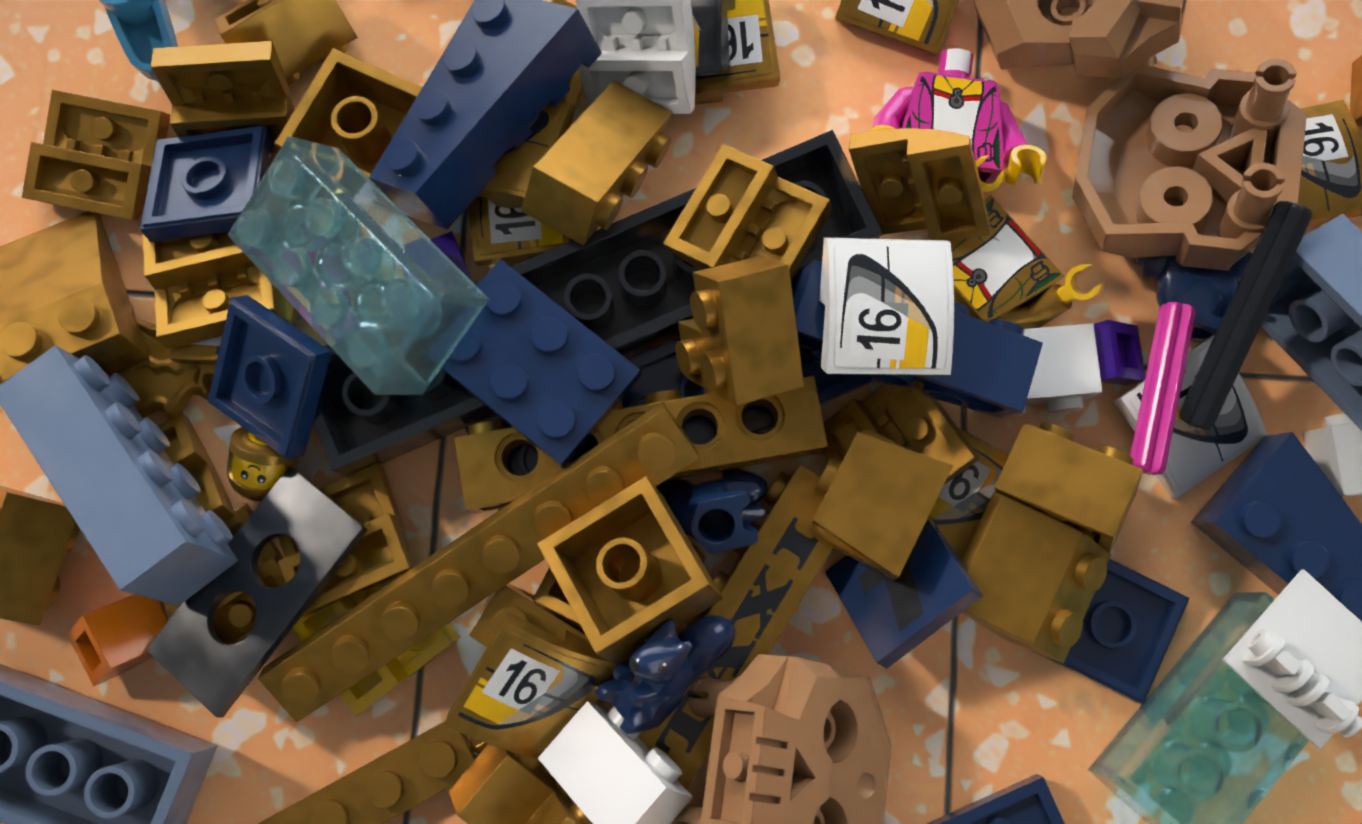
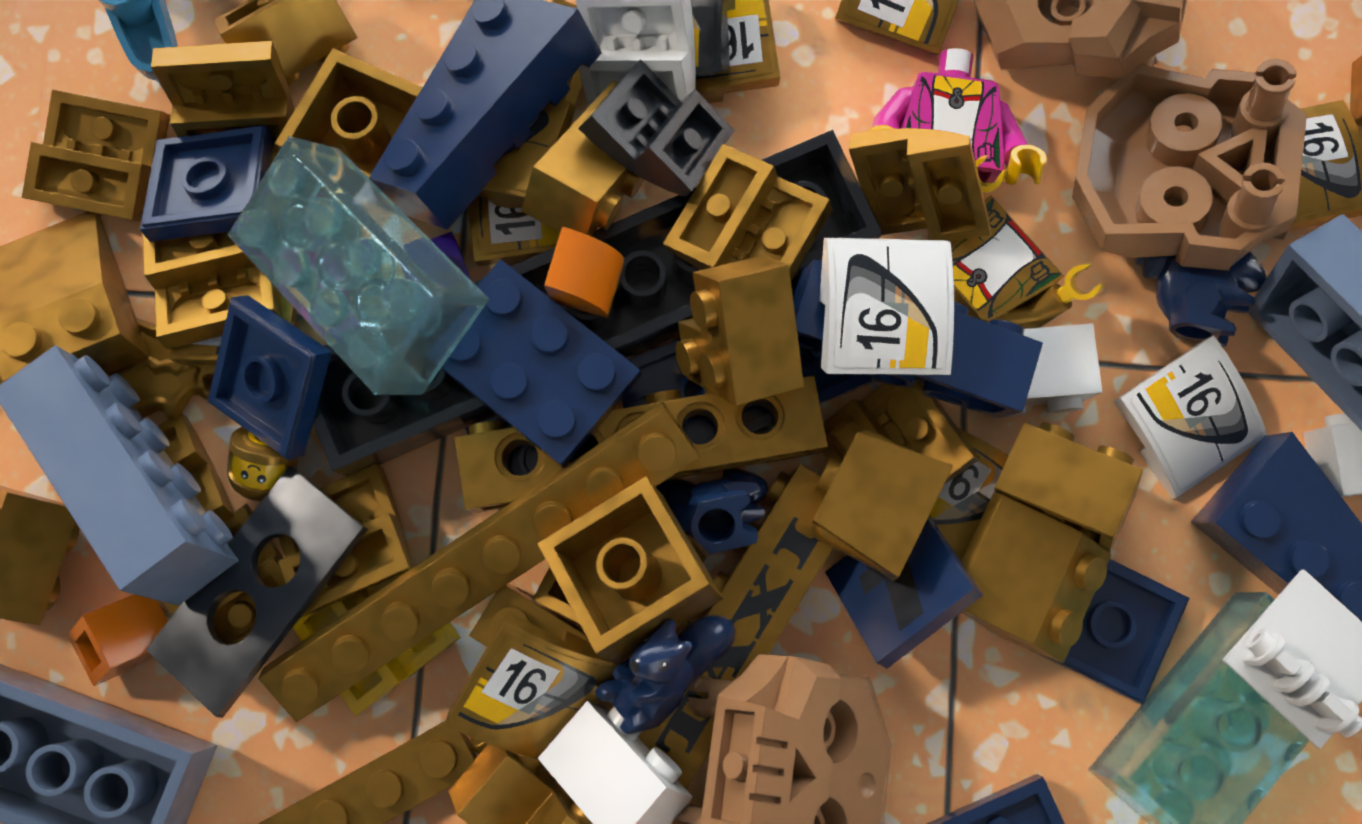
dark purple plate [1093,320,1146,385] -> none
dark pink axle [1130,302,1196,475] -> none
black axle [1179,200,1312,430] -> none
none -> orange brick [544,227,624,318]
none -> black slope [578,59,735,197]

